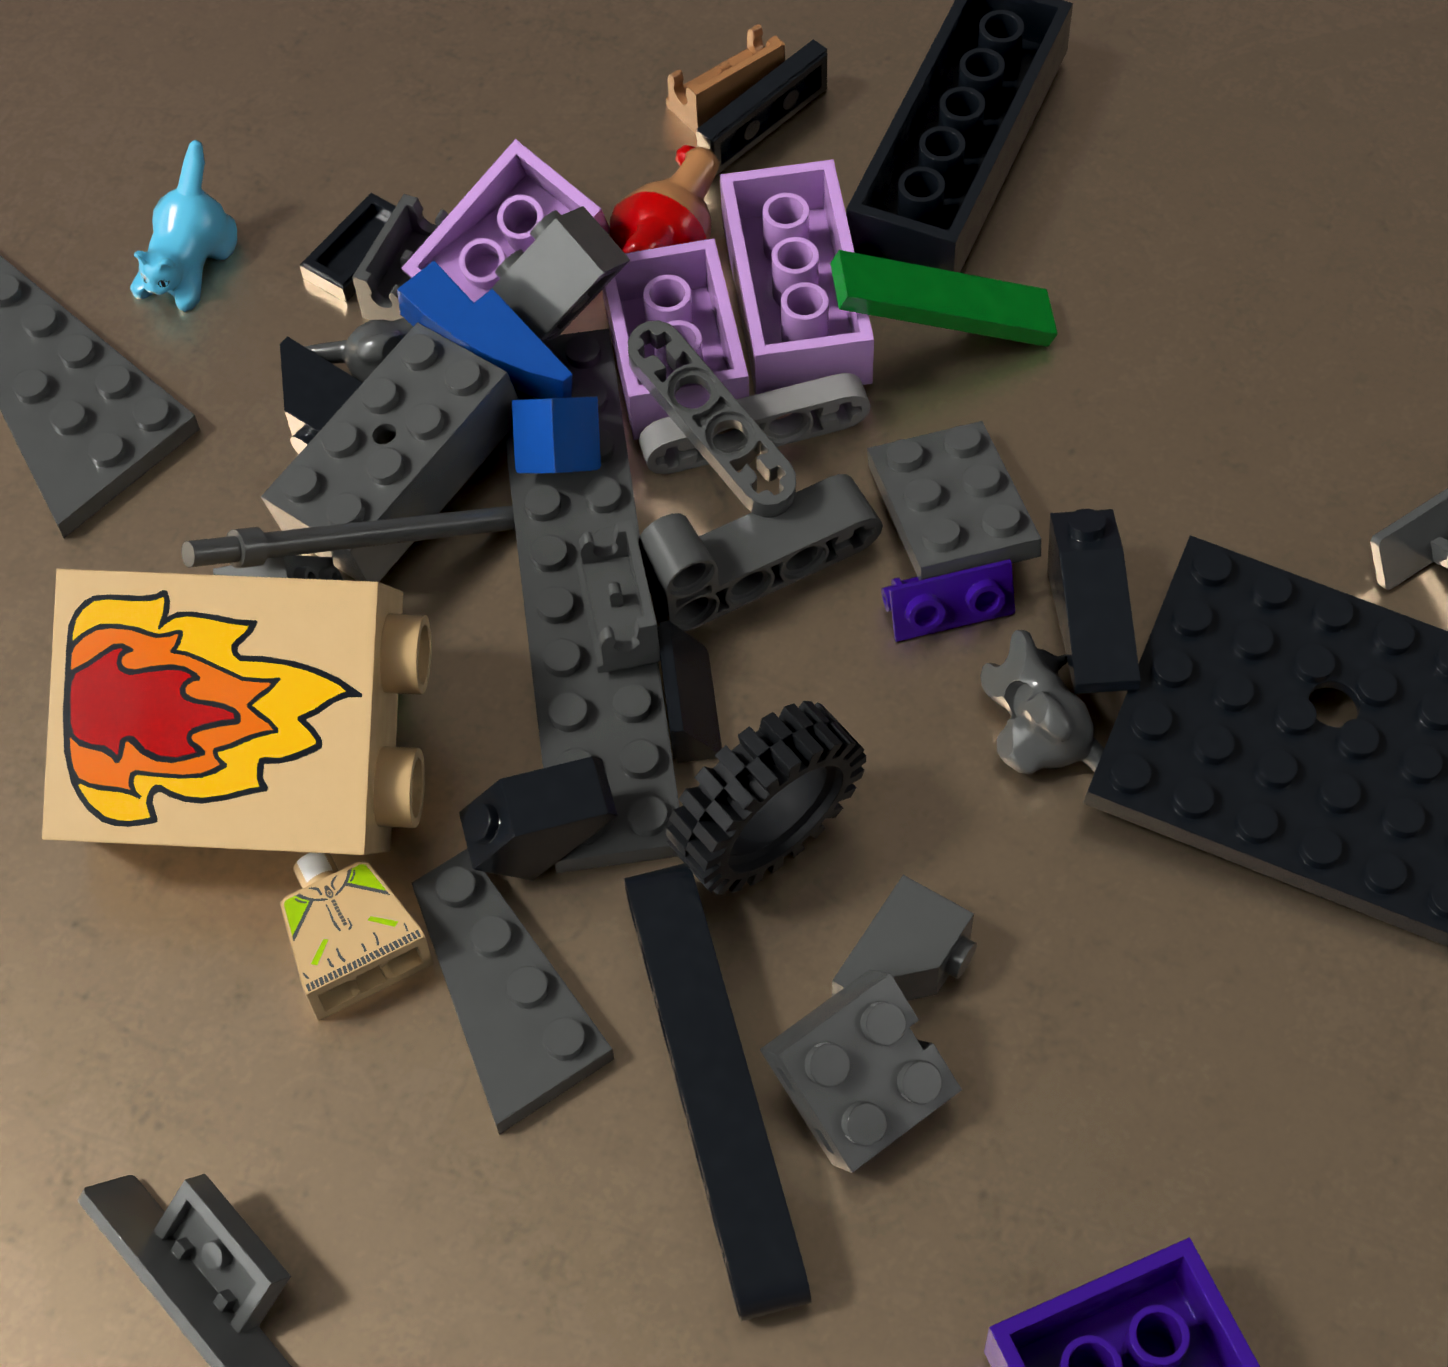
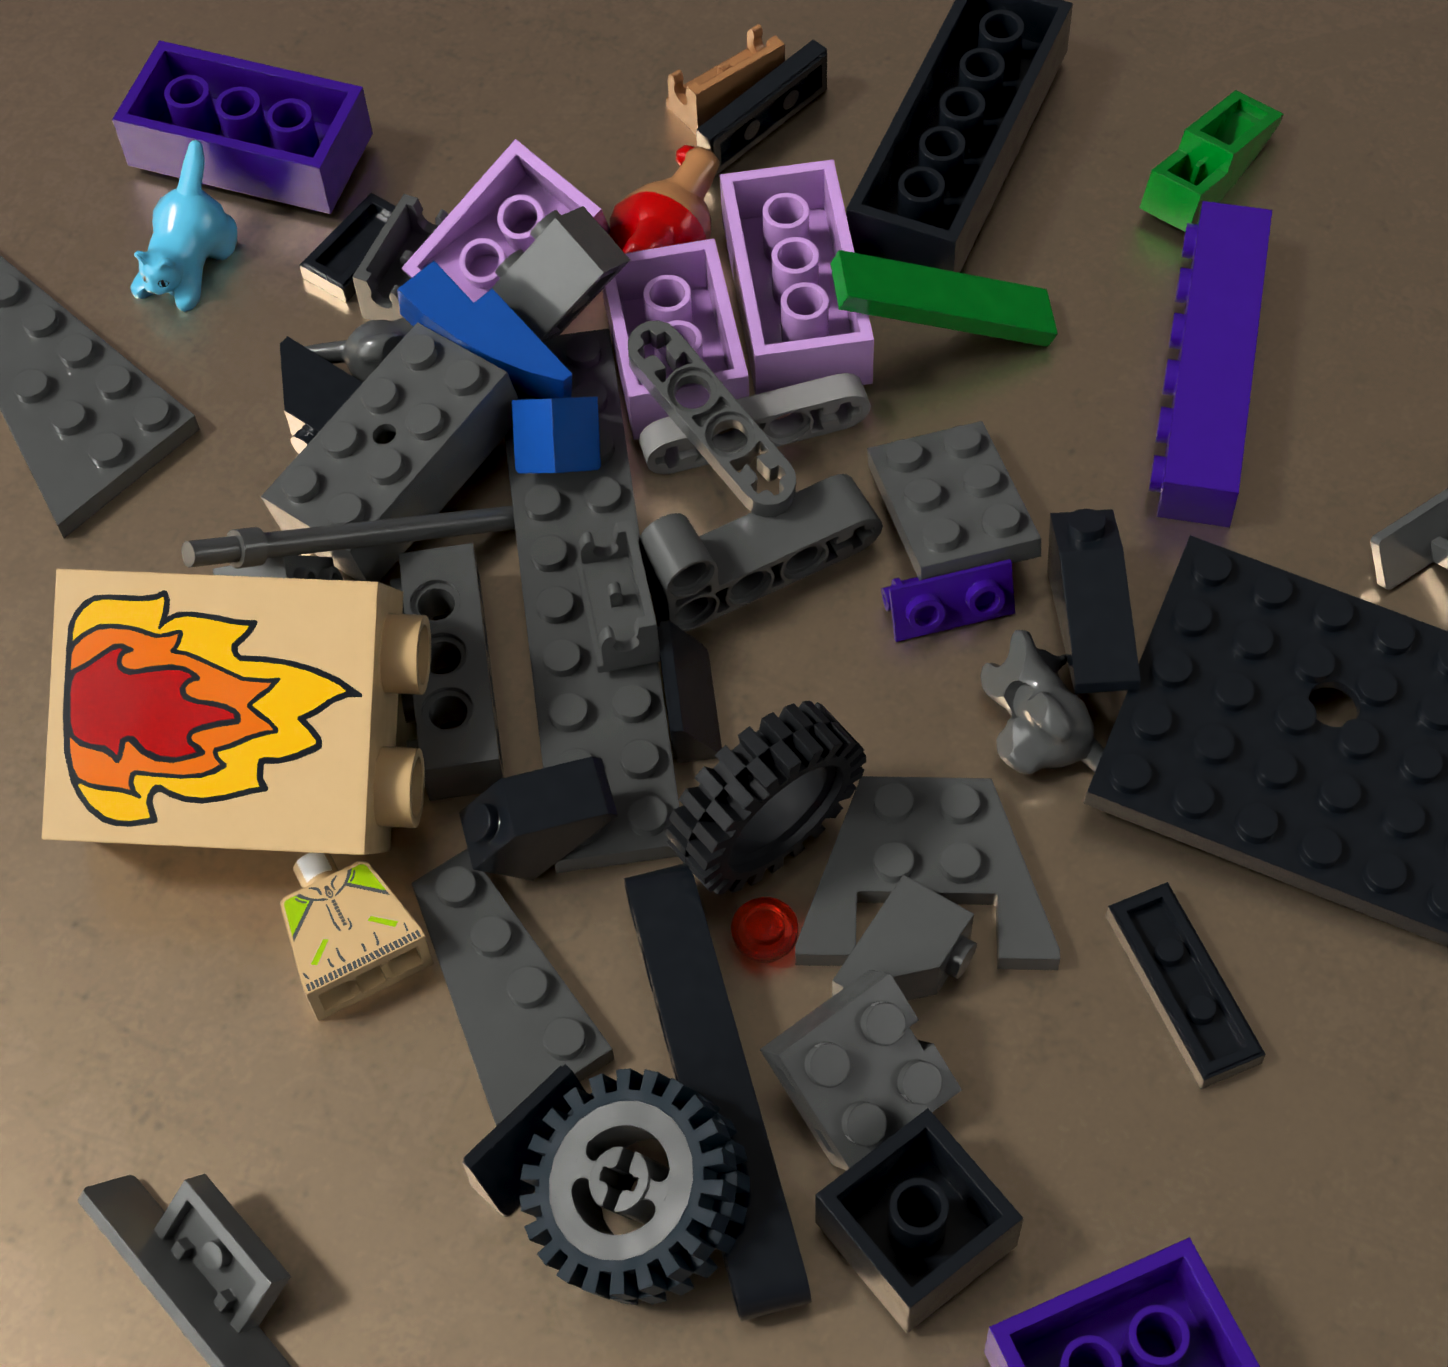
none -> dark purple brick [112,40,373,214]
none -> dark grey brick [390,543,505,801]
none -> black slope [462,1064,586,1217]
none -> wheel [520,1068,750,1305]
none -> clear red plate [731,897,798,963]
none -> dark grey wing [795,776,1060,970]
none -> black brick [815,1108,1023,1333]
none -> black tile [1106,882,1266,1089]
none -> green slope [1139,90,1284,232]
none -> dark purple brick [1148,201,1272,528]

